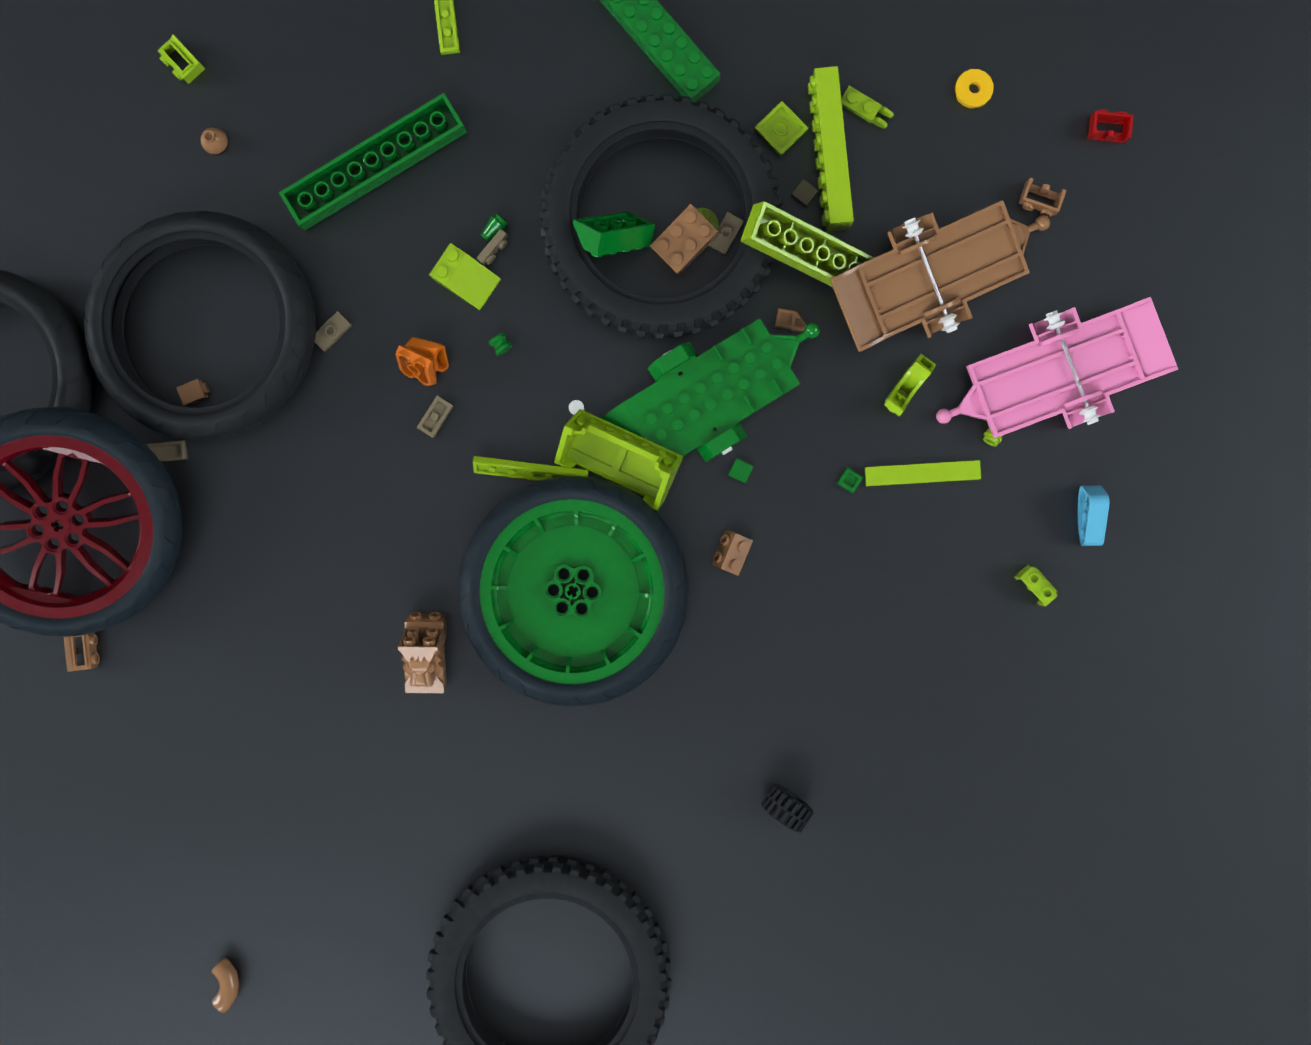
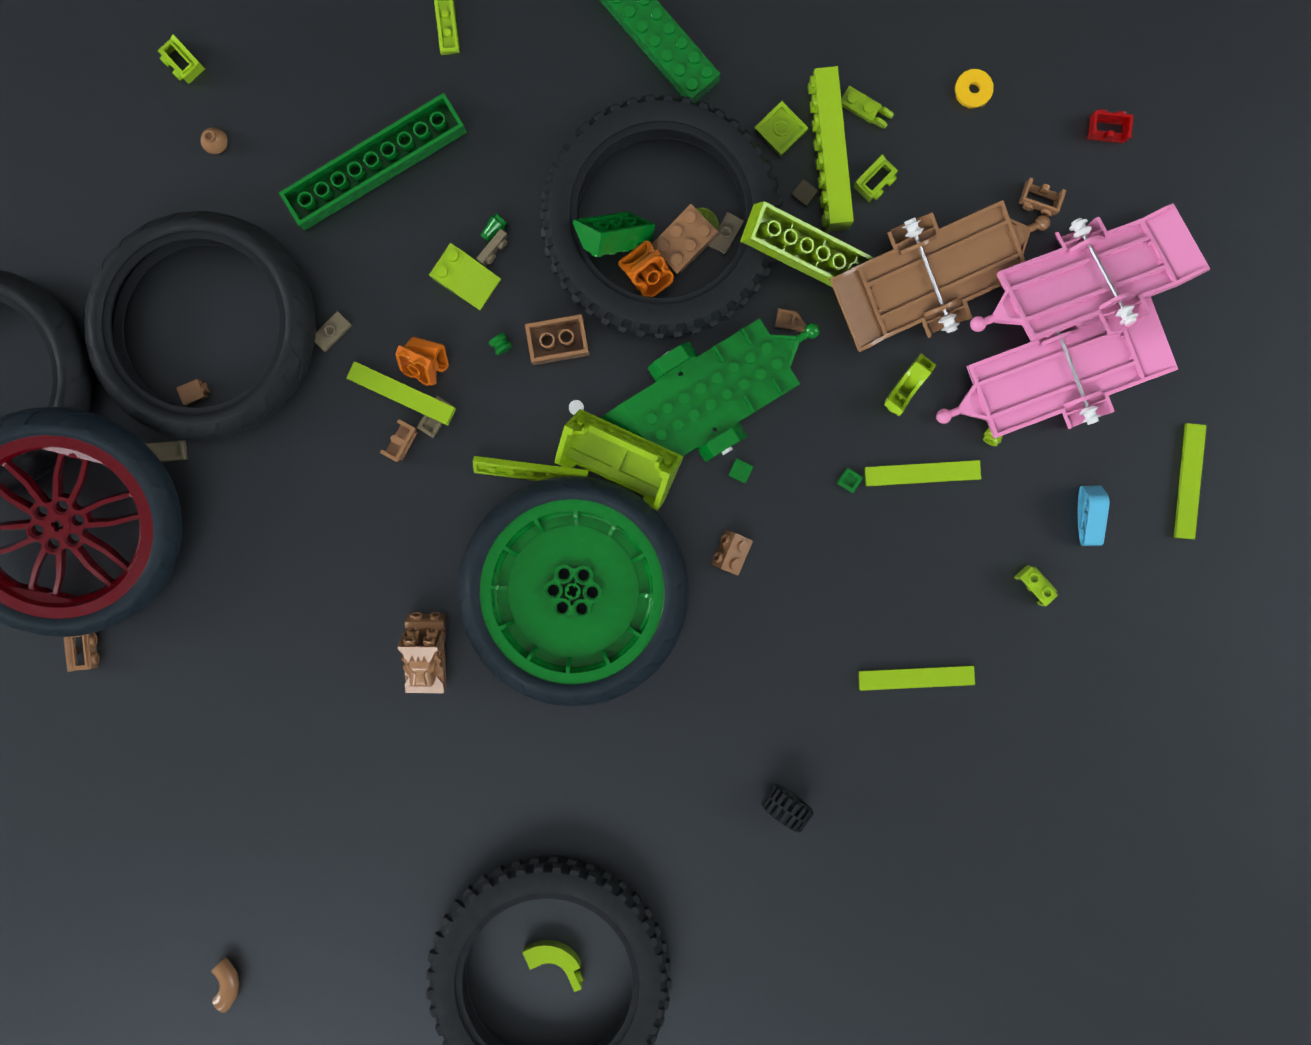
none -> lime tile [346,361,456,426]
none -> medium nougat window [380,419,418,462]
none -> lime arch [522,940,584,992]
none -> medium nougat brick [525,314,590,365]
none -> orange piece [618,240,674,298]
none -> lime window [853,154,898,202]
none -> lime tile [858,665,975,691]
none -> bright pink piece [970,203,1210,342]
none -> lime tile [1173,423,1207,540]

